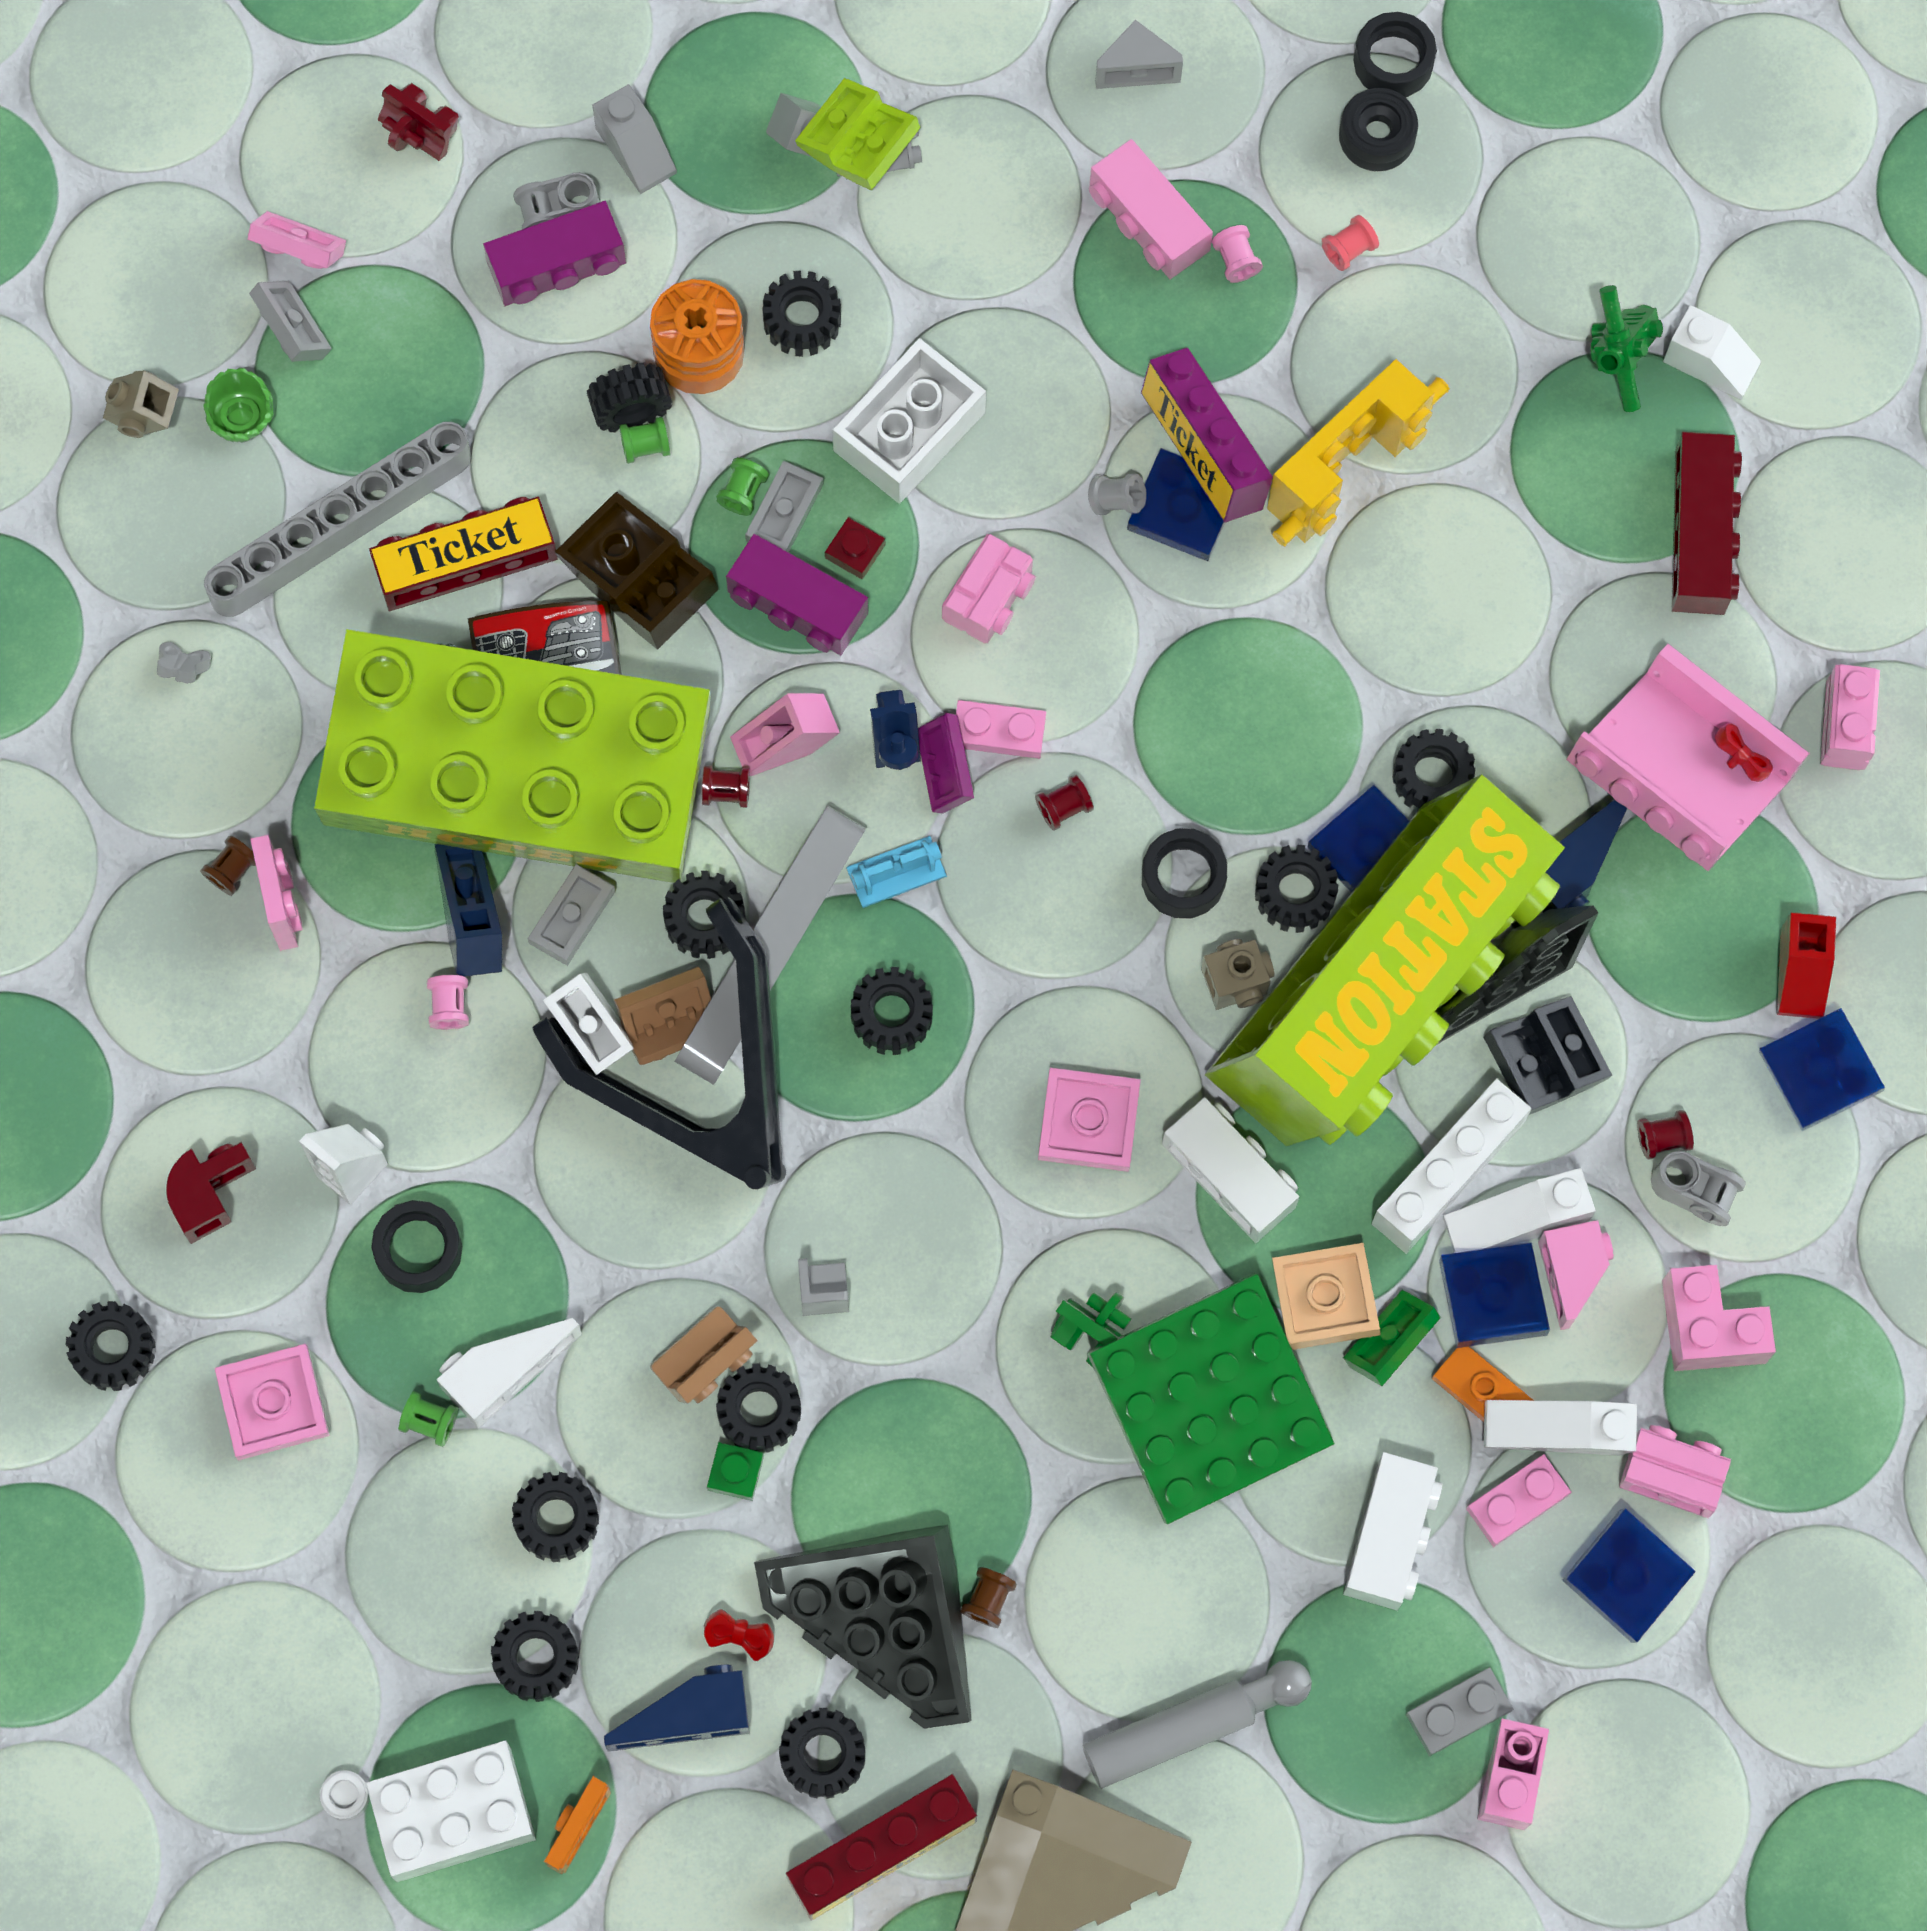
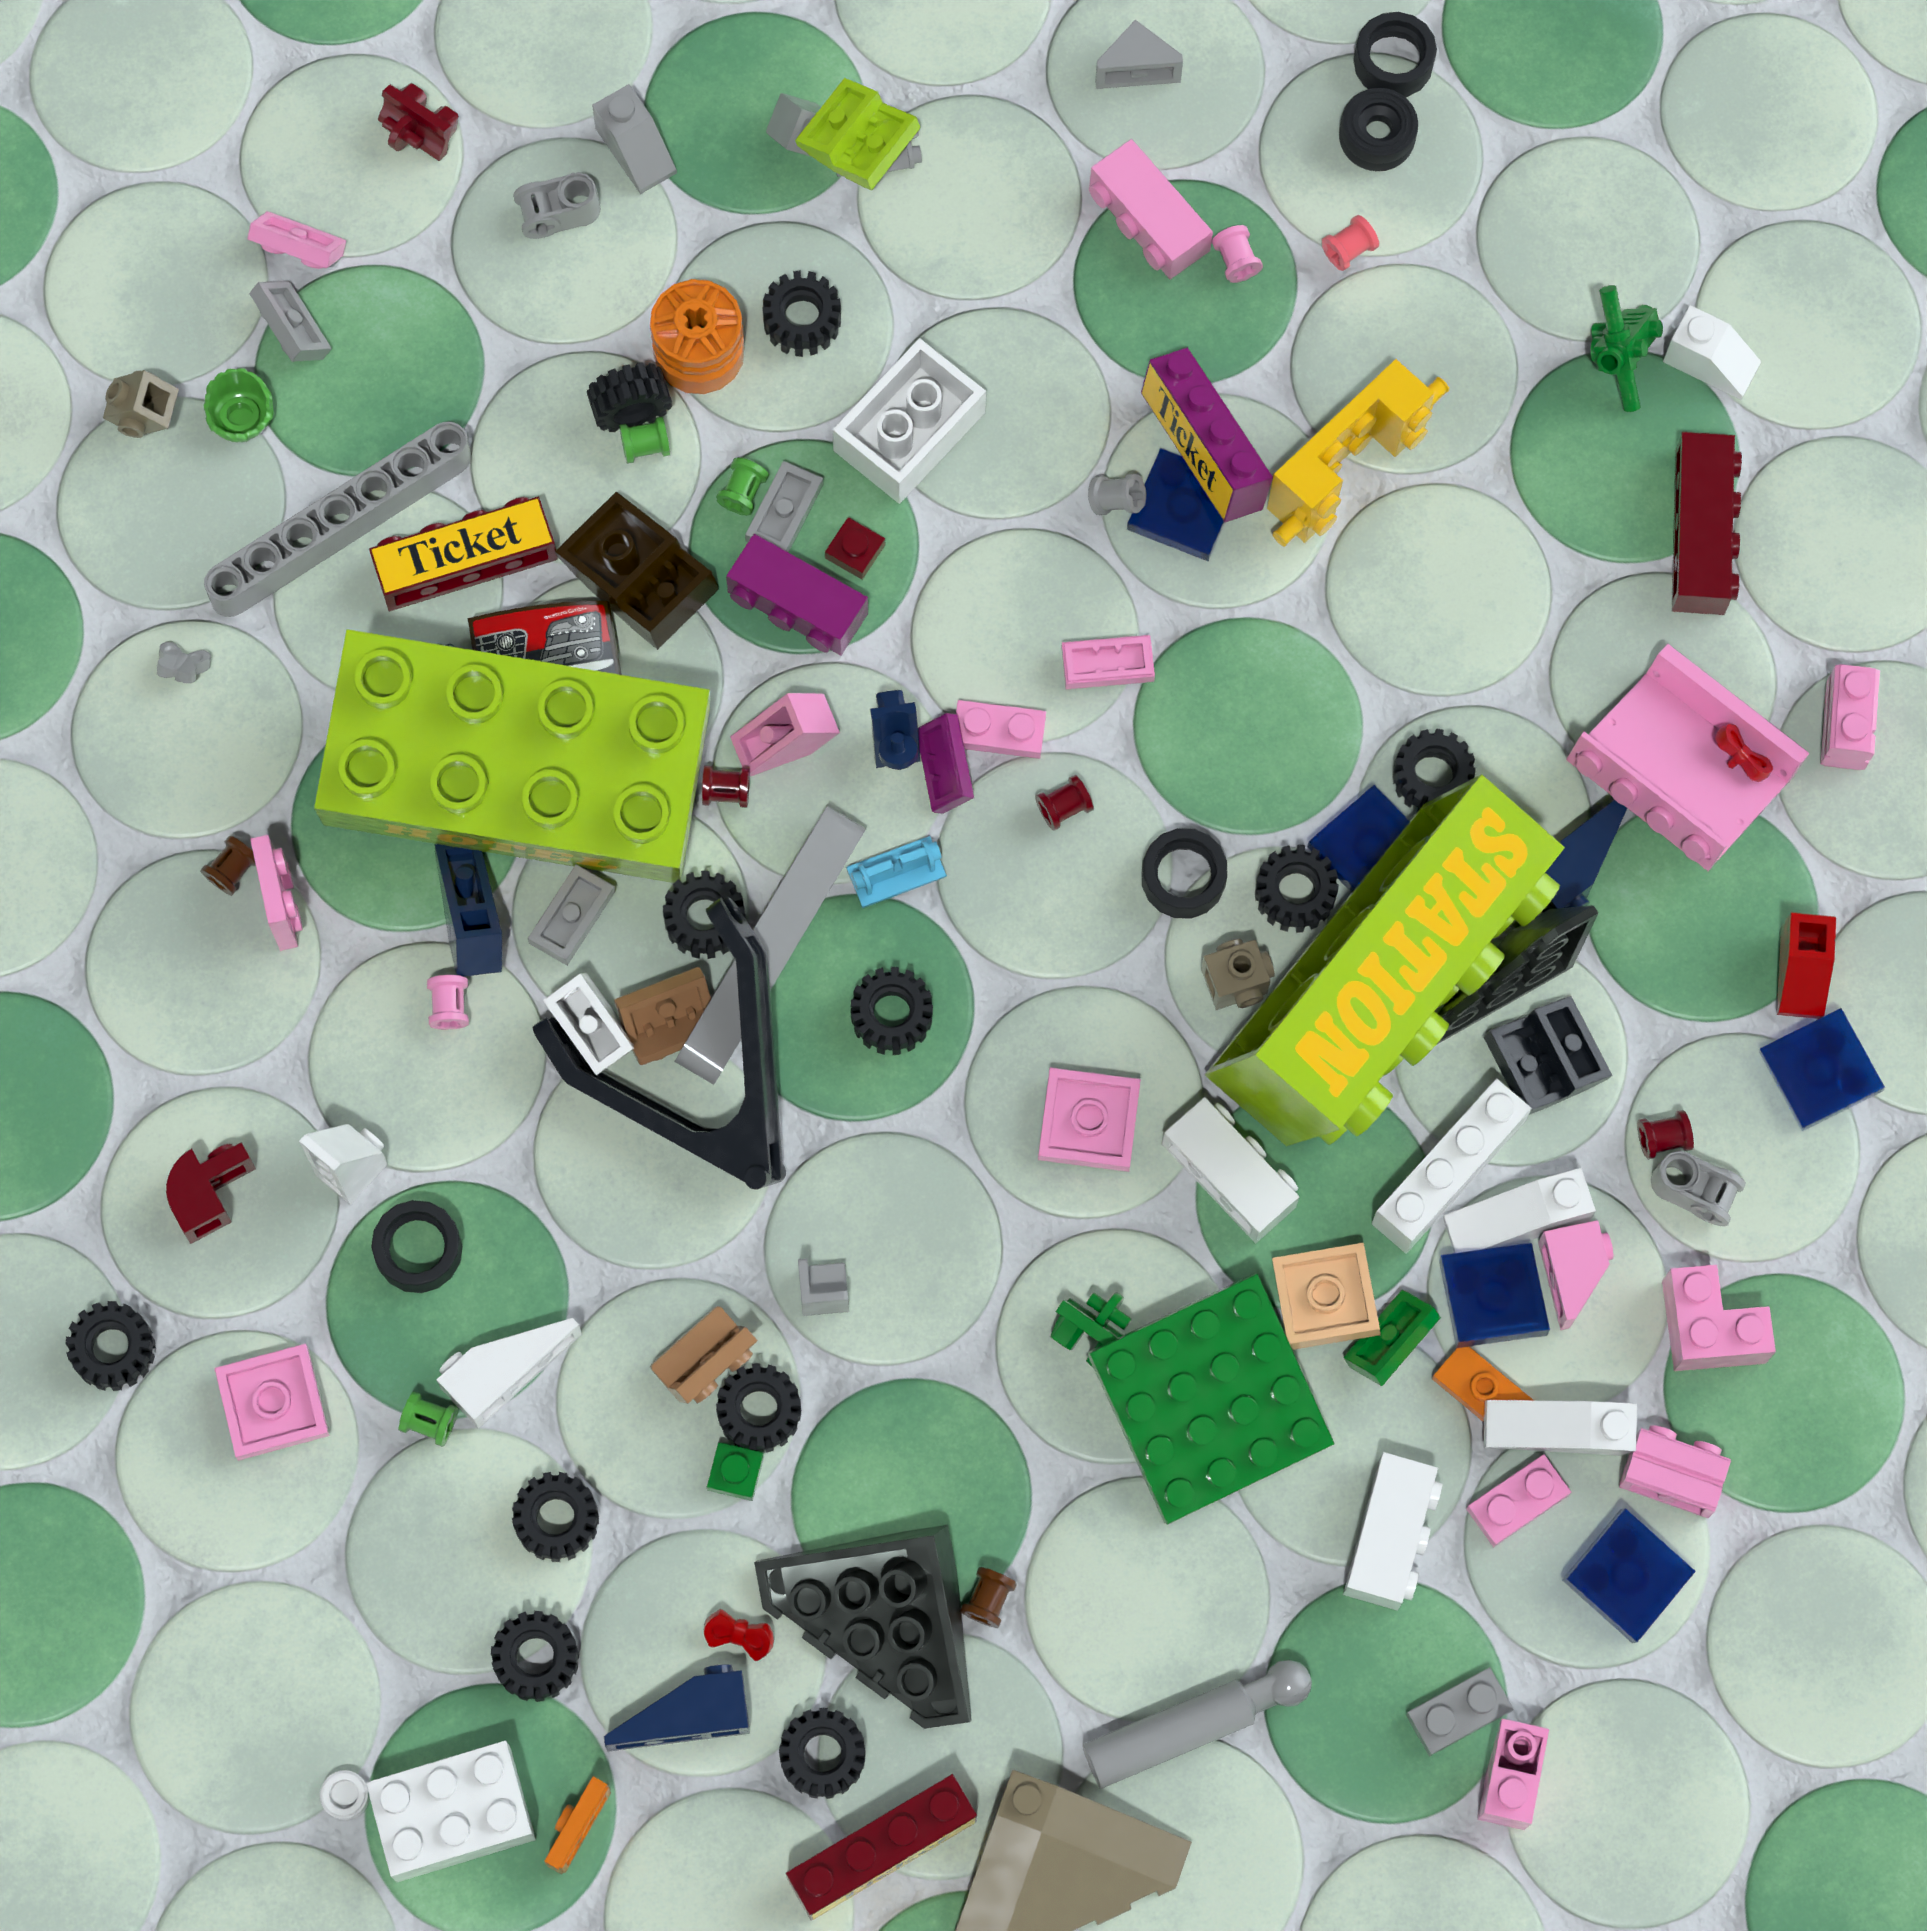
magenta brick [483,200,626,307] -> none
bright pink brick [942,534,1036,643] -> none
none -> bright pink plate [1061,635,1155,689]

